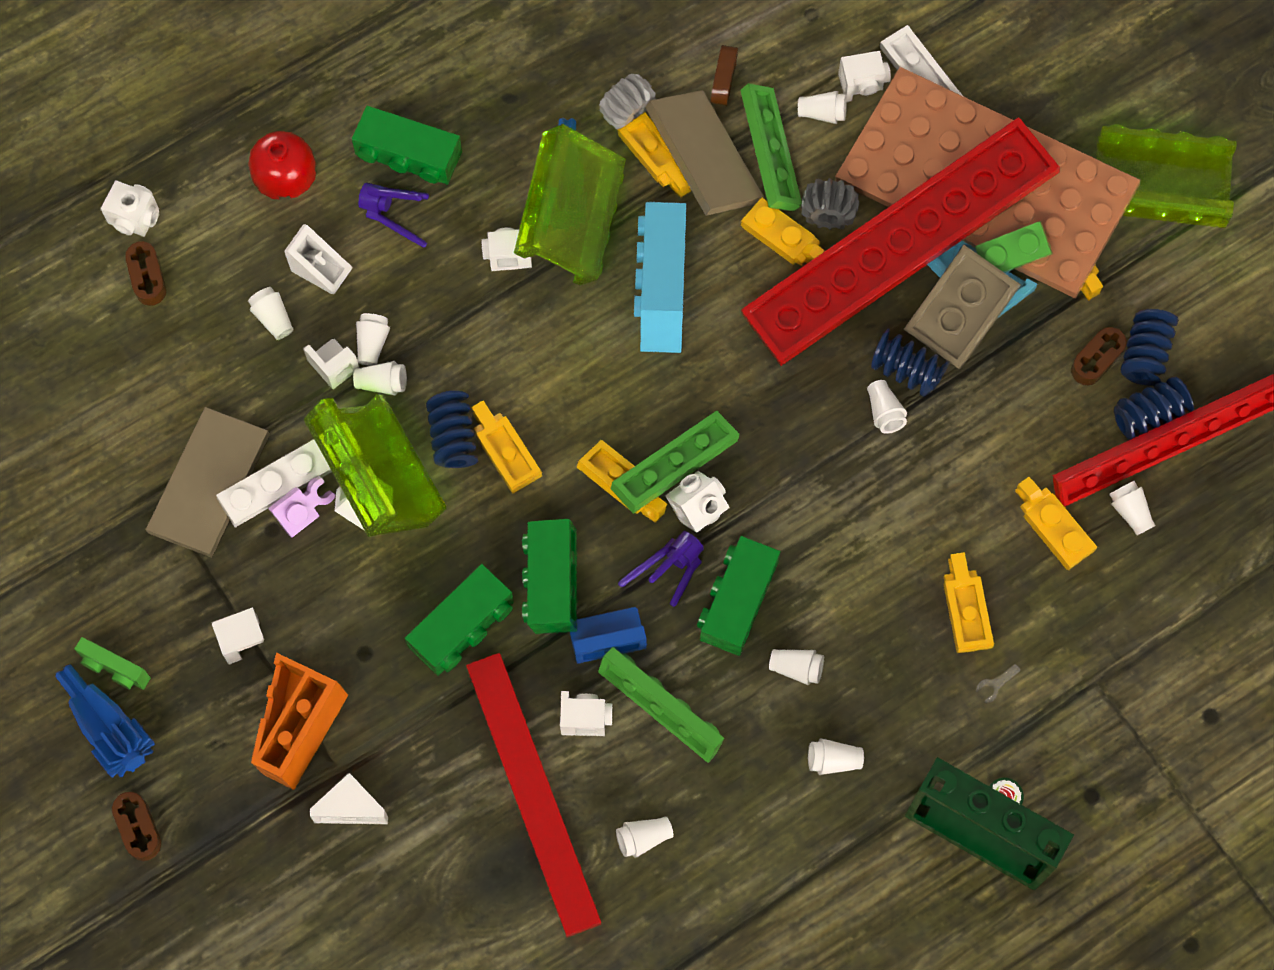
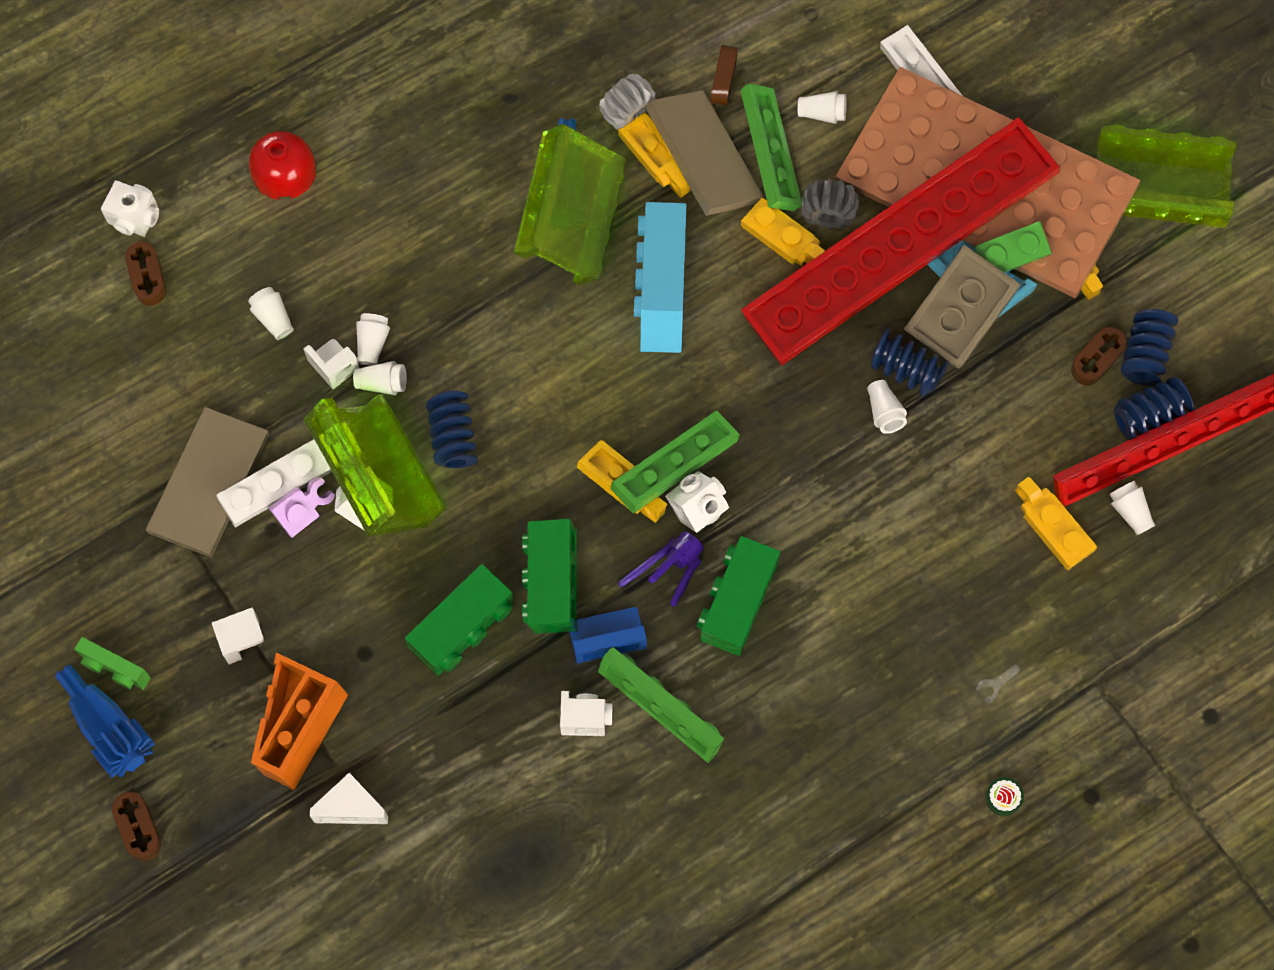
white slope [284,224,353,294] -> none
green brick [352,106,462,185] -> none
dark purple plant [358,182,429,248] -> none
red tile [466,653,601,938] -> none
yellow hinge [471,400,542,494] -> none
white brick [482,223,532,271] -> none
white cone [616,816,673,858] -> none
white cone [769,649,824,685] -> none
white cone [808,738,864,775] -> none
white brick [838,51,891,102] -> none
dark green window [905,757,1074,891] -> none
yellow hinge [944,552,994,653] -> none

